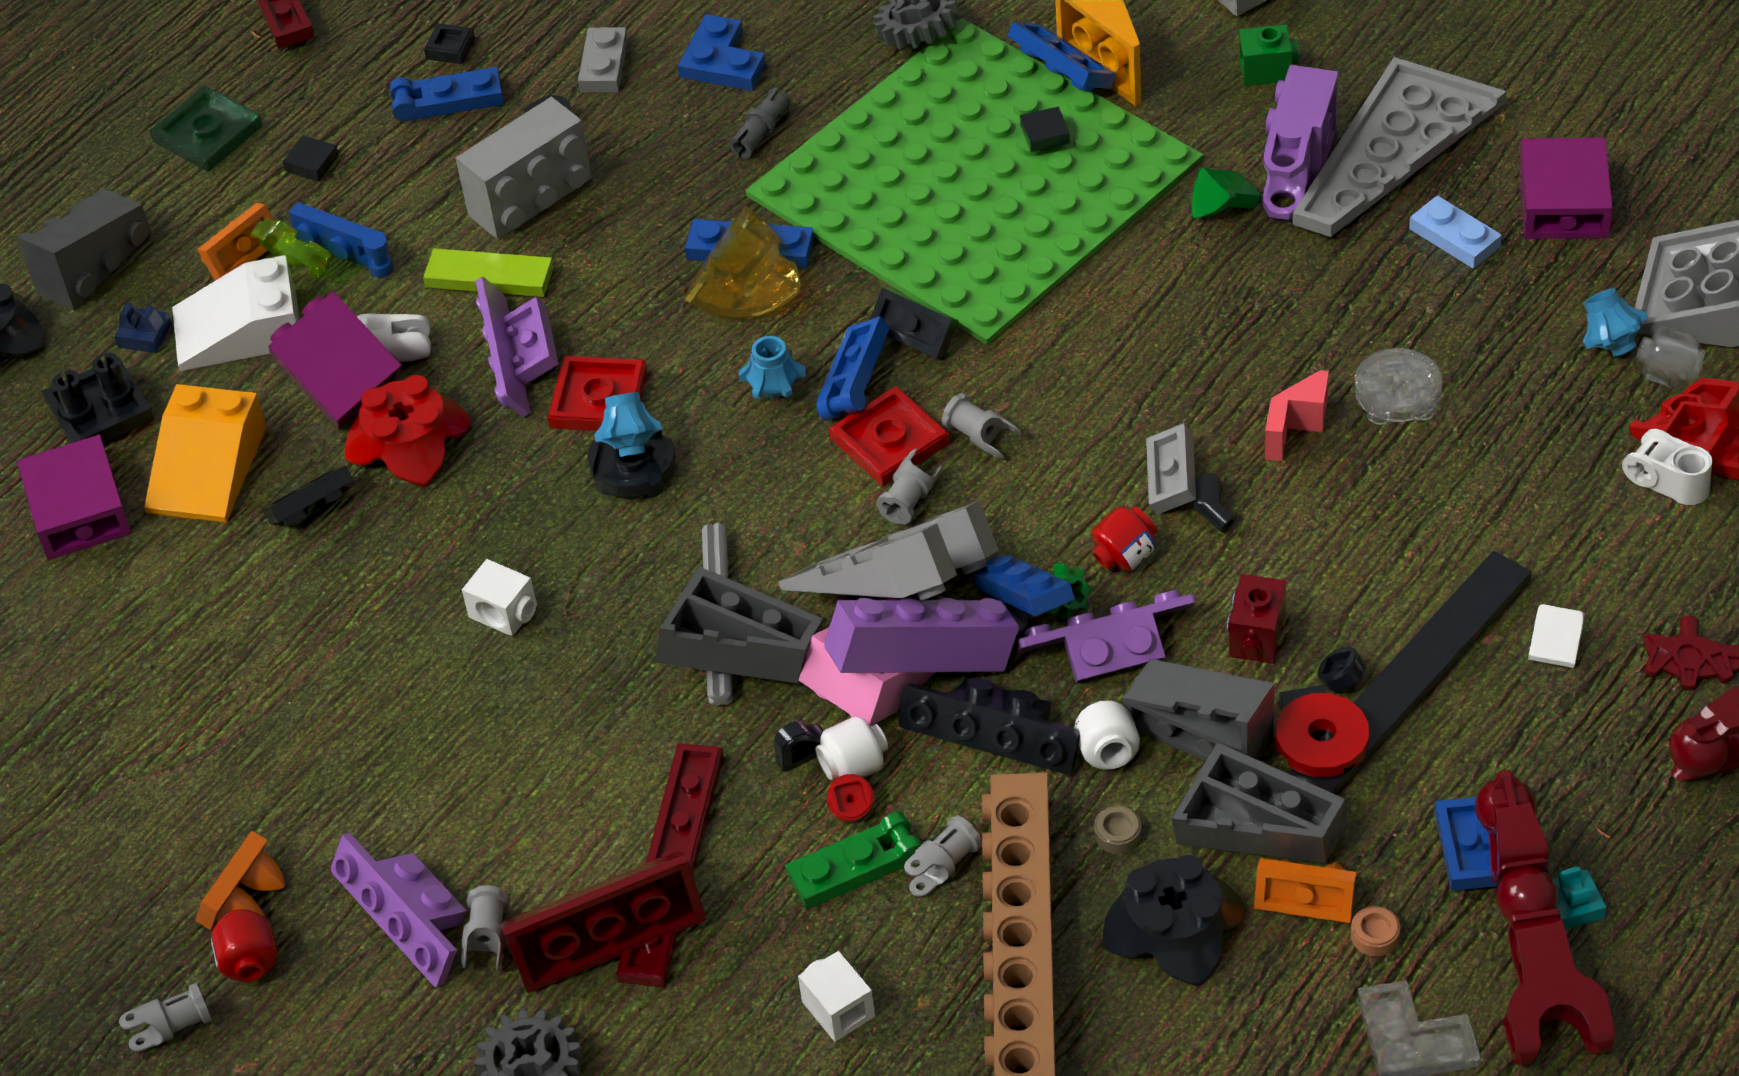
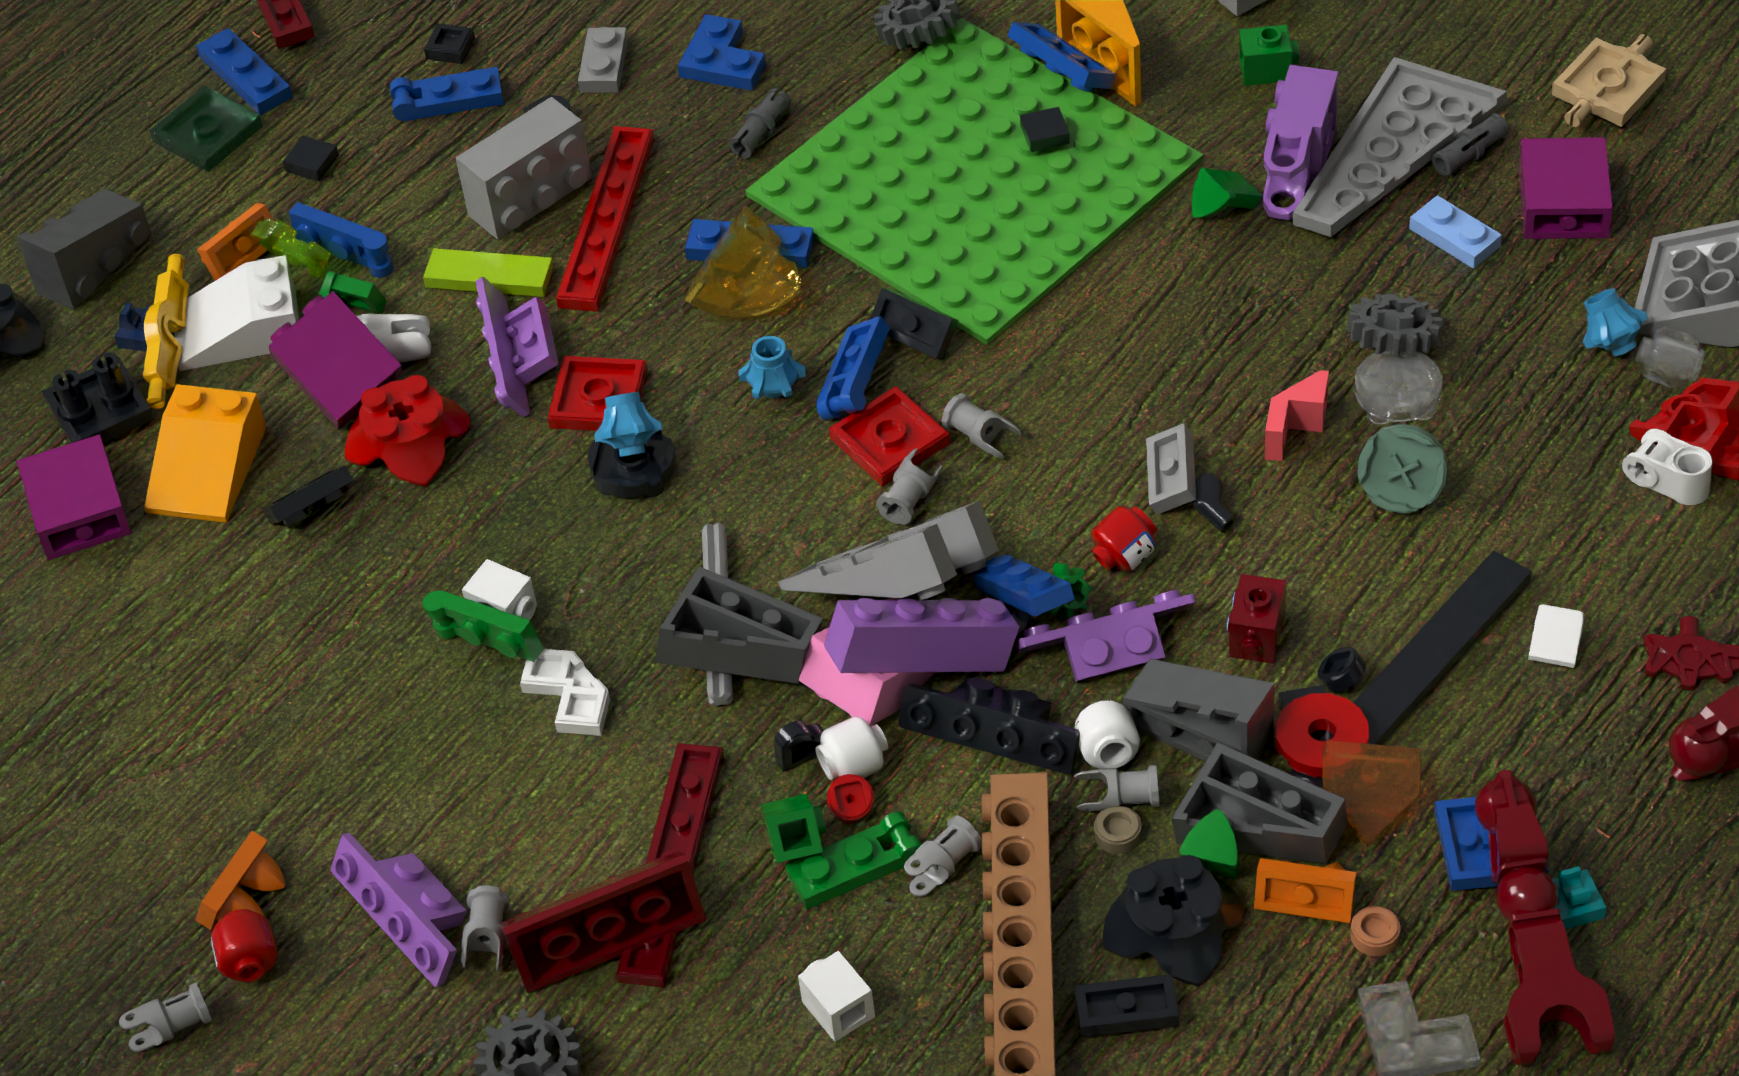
none -> yellow piece [143,254,189,409]
none -> blue plate [196,28,293,115]
none -> green tile [319,271,387,314]
none -> green plate [422,590,544,662]
none -> white tile [520,649,610,736]
none -> red tile [556,126,655,312]
none -> green brick [761,794,827,863]
none -> light grey piece [1074,765,1160,811]
none -> black plate [1074,974,1179,1038]
none -> green tile [1179,809,1240,879]
none -> clear orange slope [1322,740,1420,847]
none -> dark grey gear [1347,293,1443,357]
none -> sand green tile [1357,424,1448,514]
none -> dark grey pin [1432,113,1509,176]
none -> tan plate [1552,34,1666,127]

